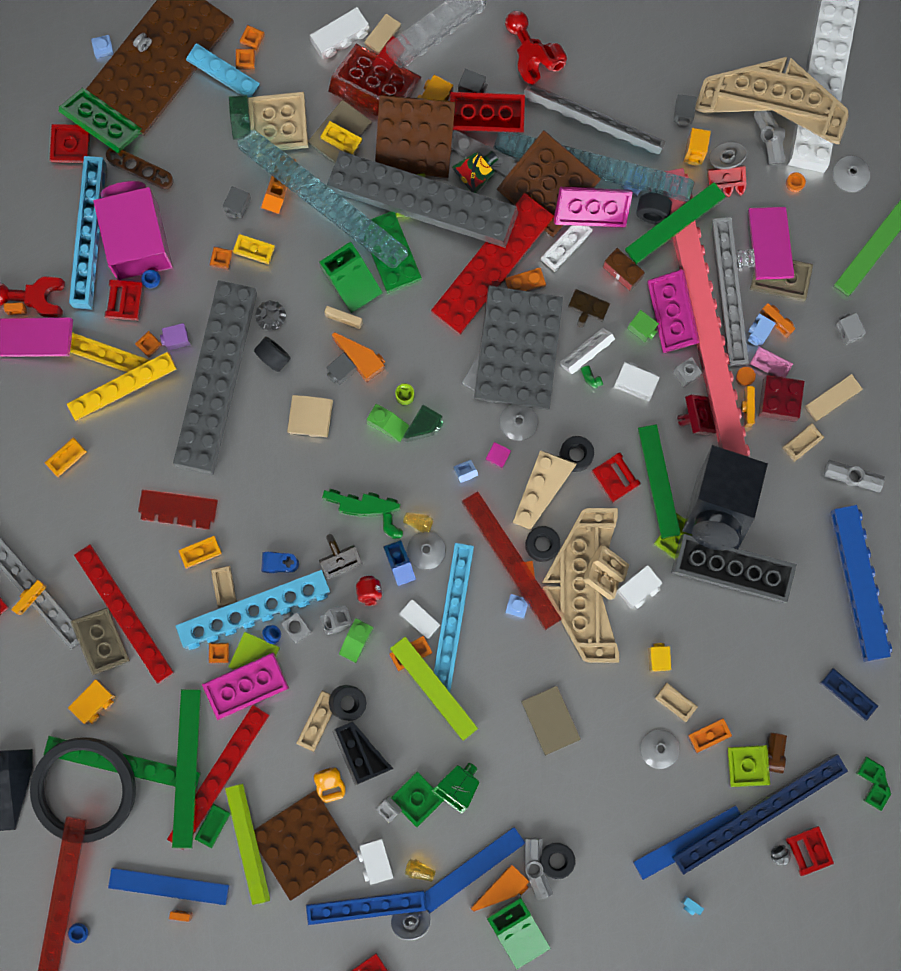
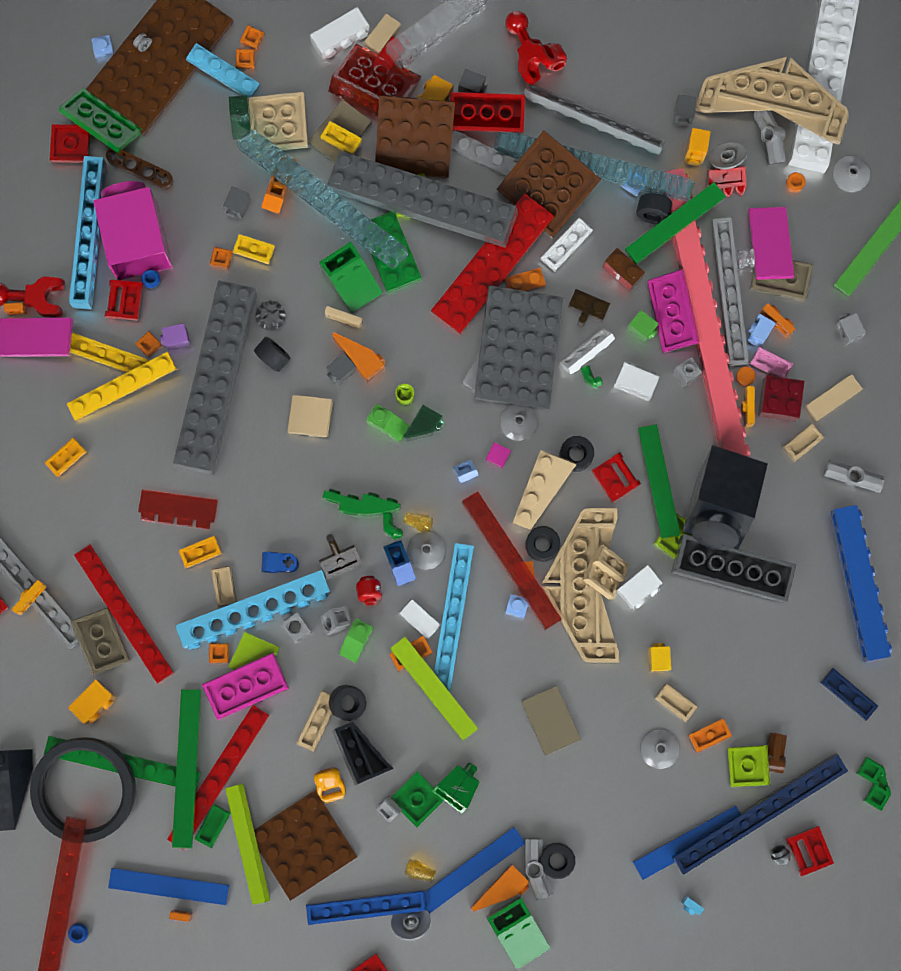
blue plate [262,625,281,644] -> none
white brick [357,838,394,885] -> none
torso [452,151,499,194] -> none
tile [554,187,633,227] -> none
dark red tile [677,394,716,435] -> none

